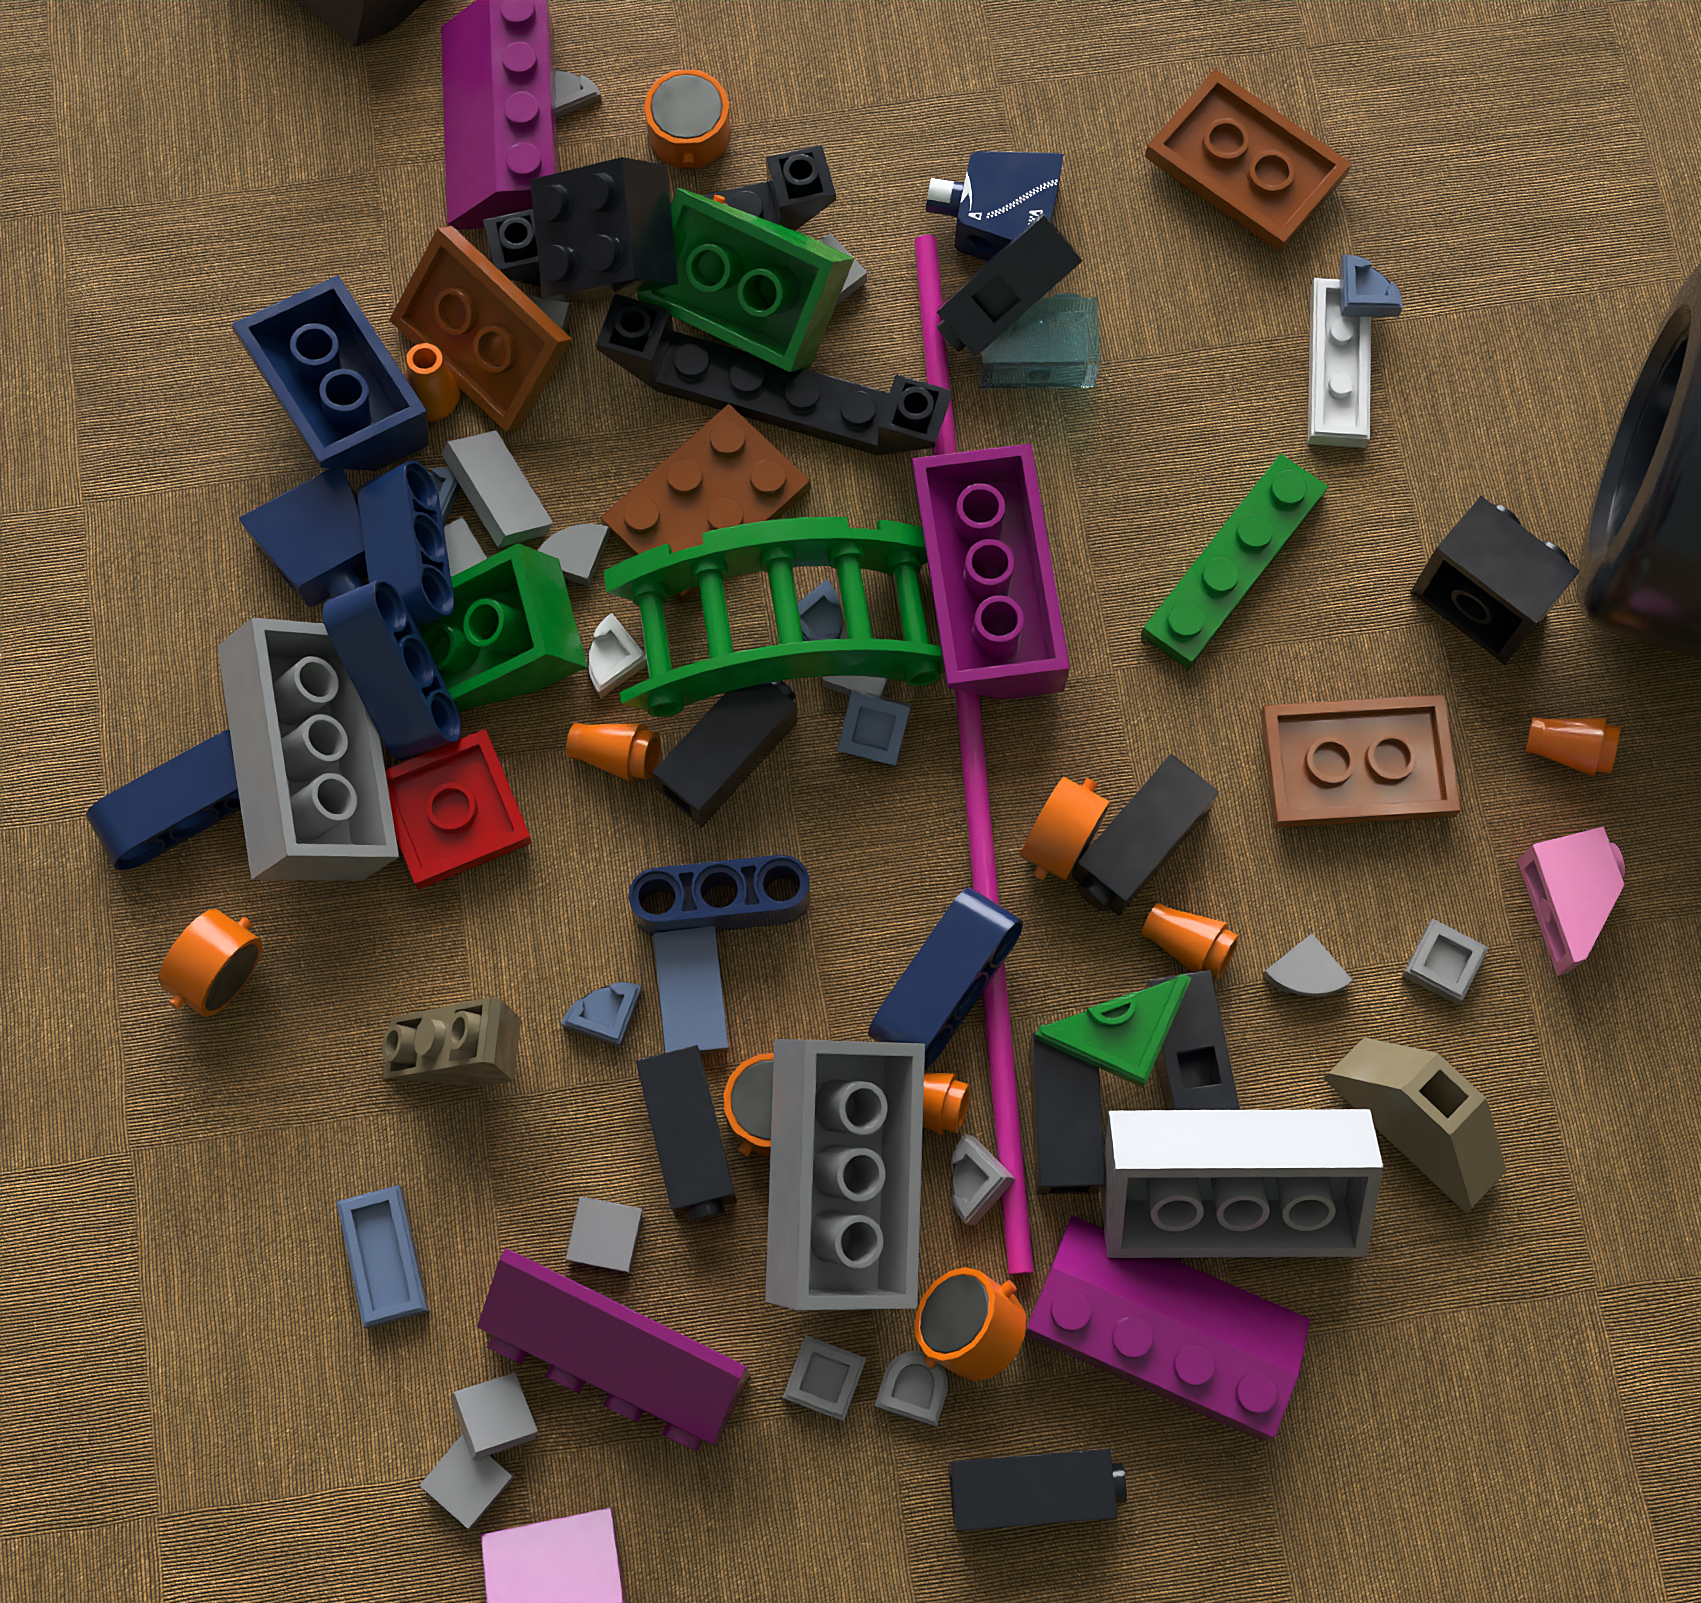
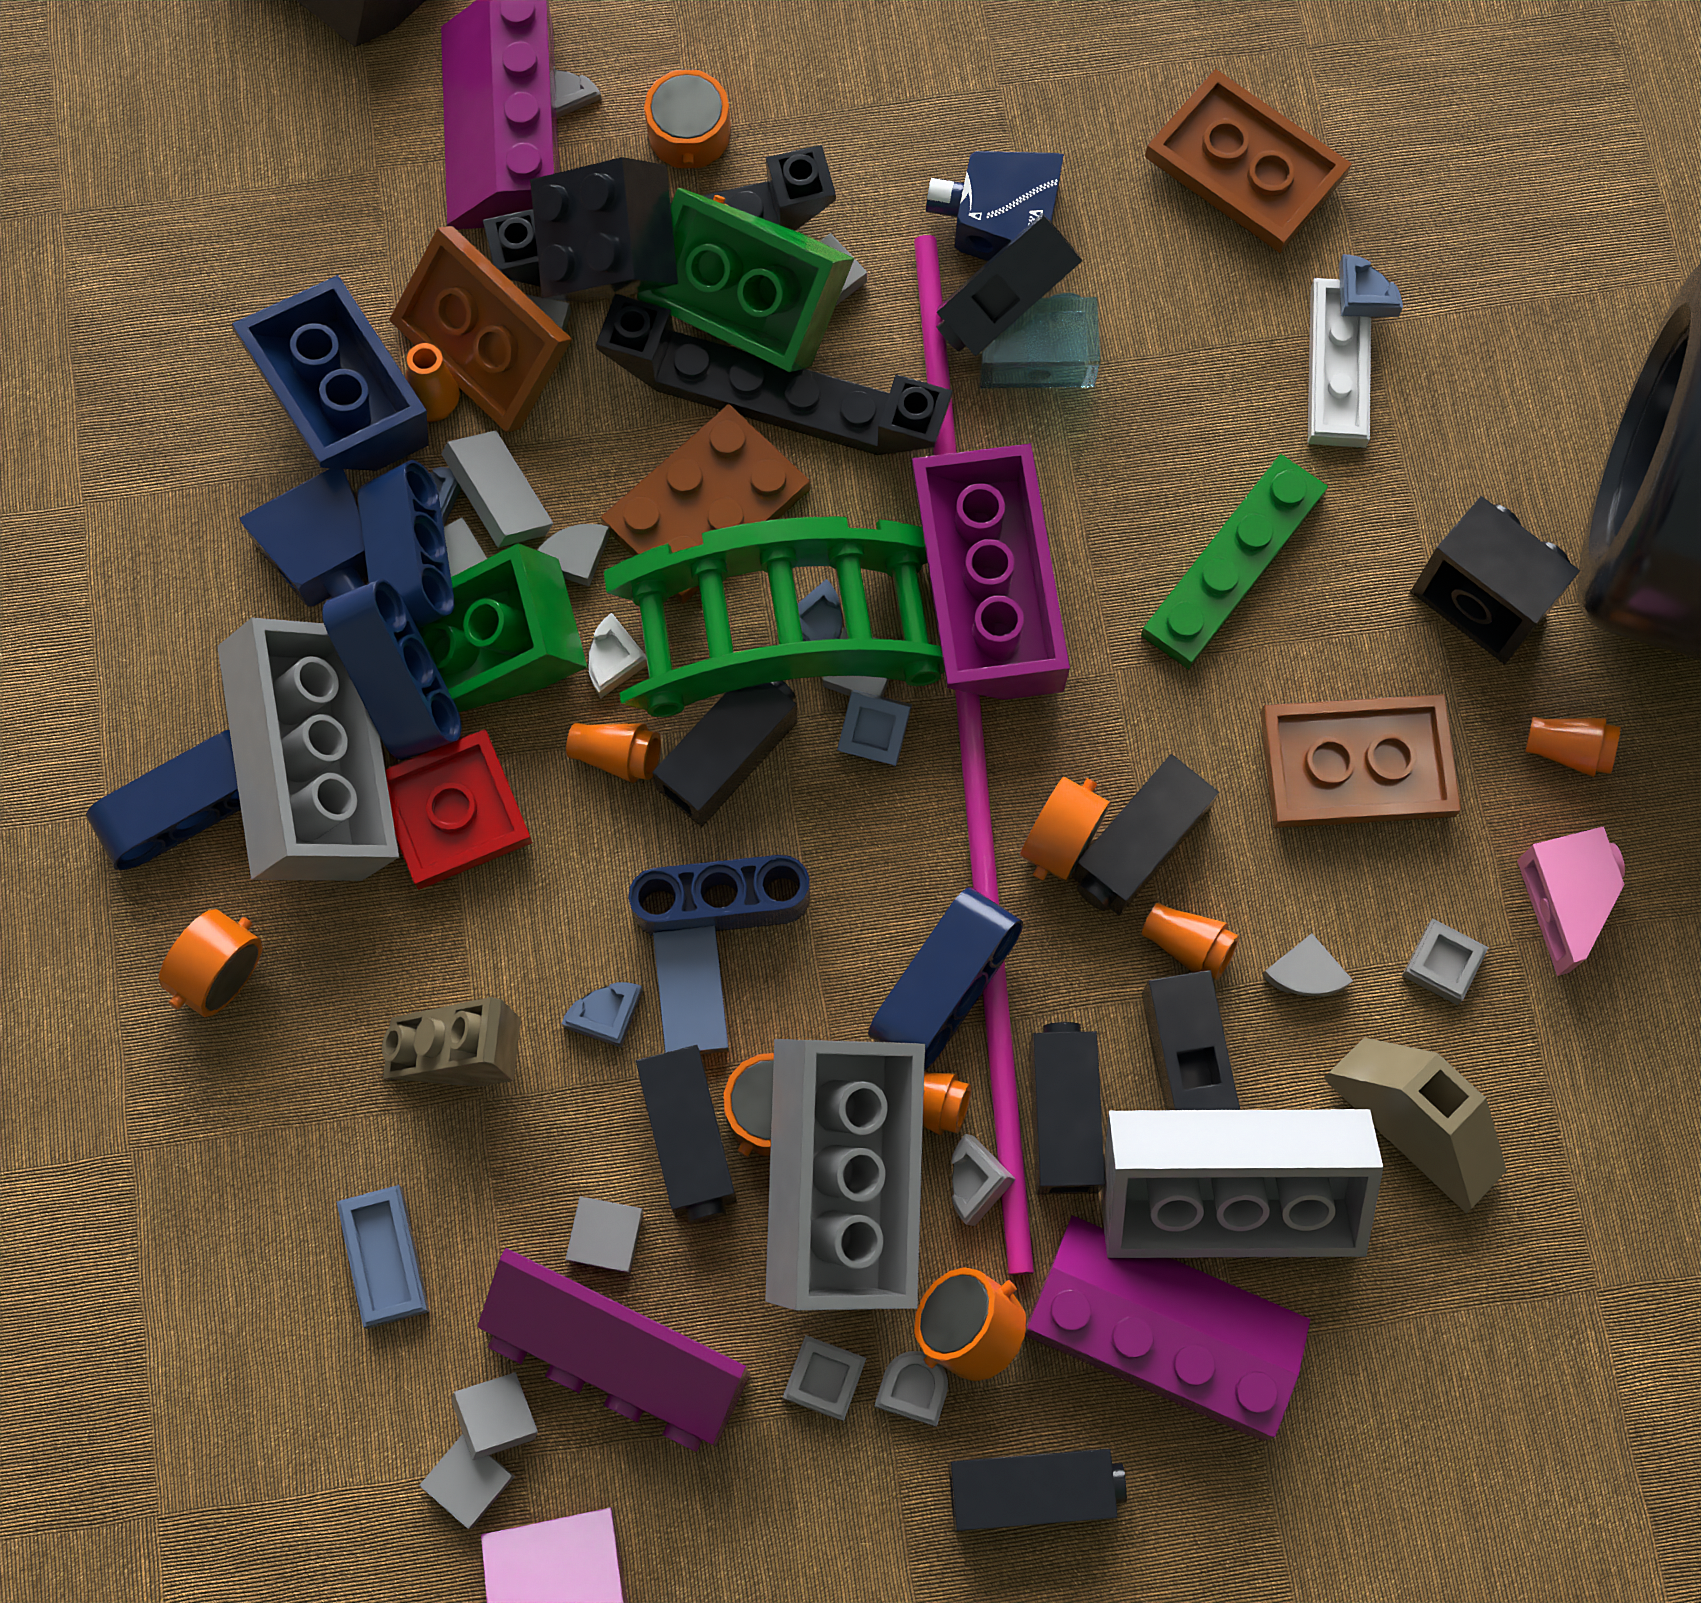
green tile [1034,974,1191,1088] -> none

